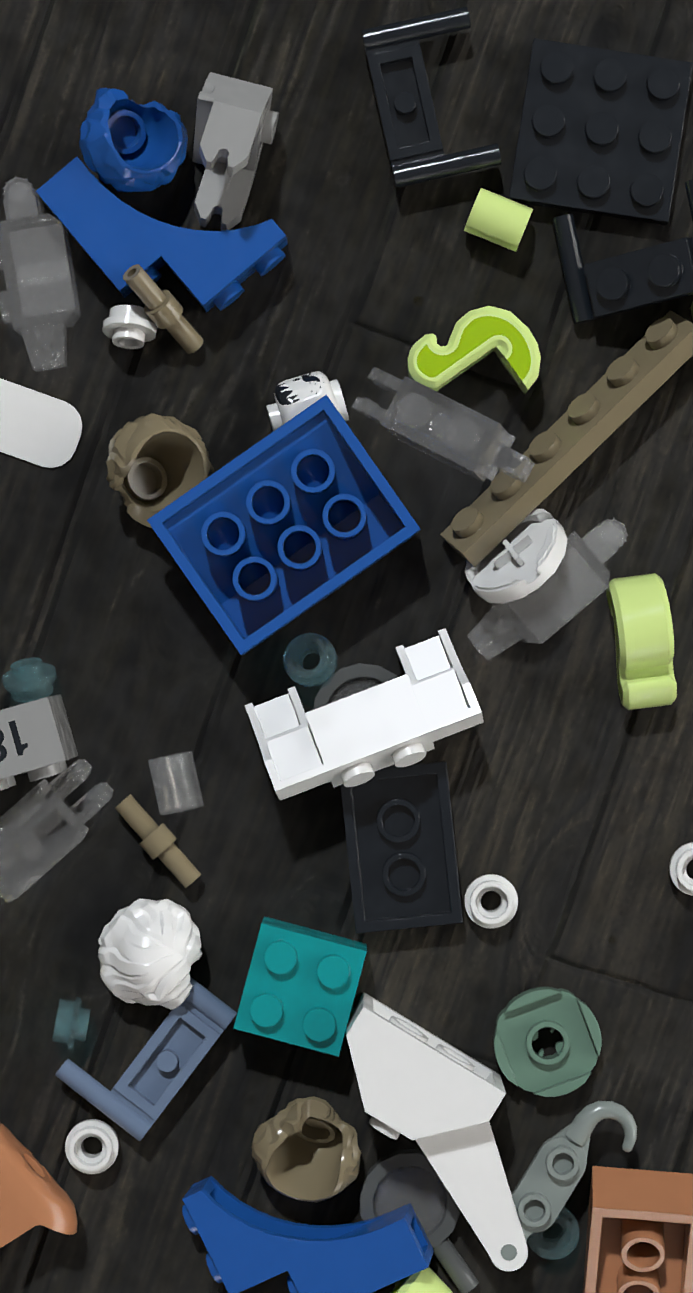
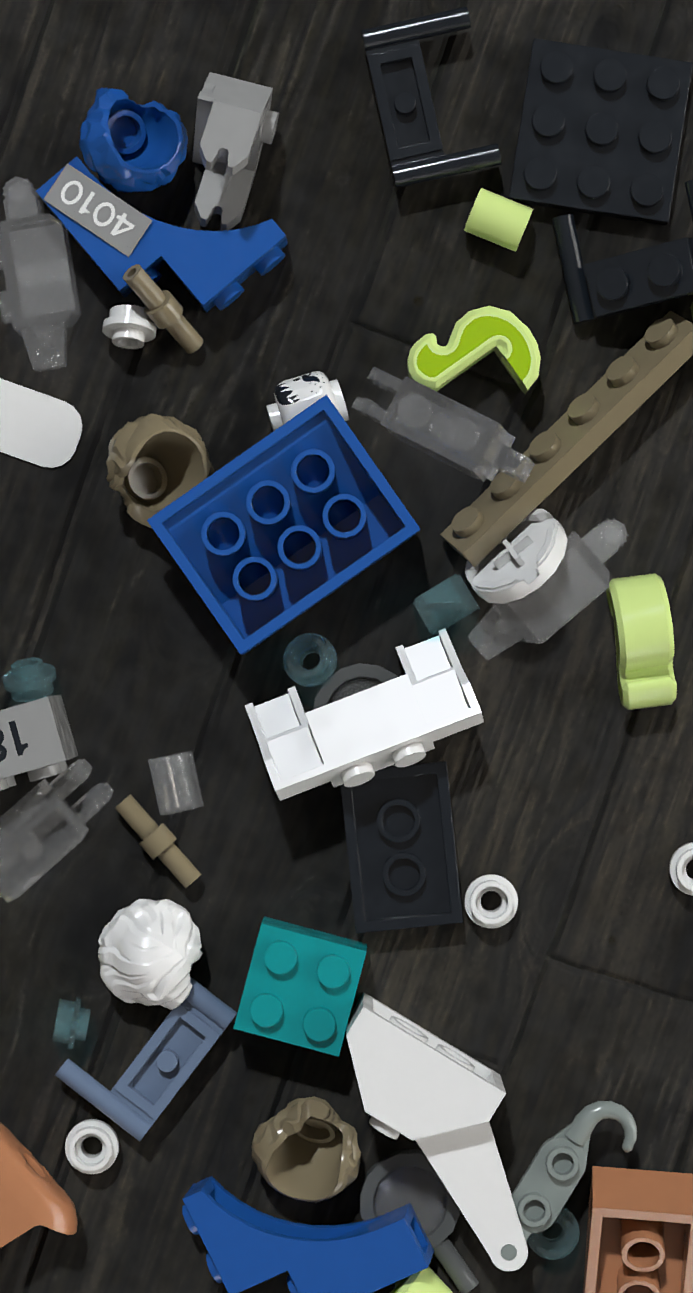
sand green plate [493,987,602,1097] -> none
none -> light grey sticker [43,163,153,257]
none -> clear light blue slope [412,574,480,635]

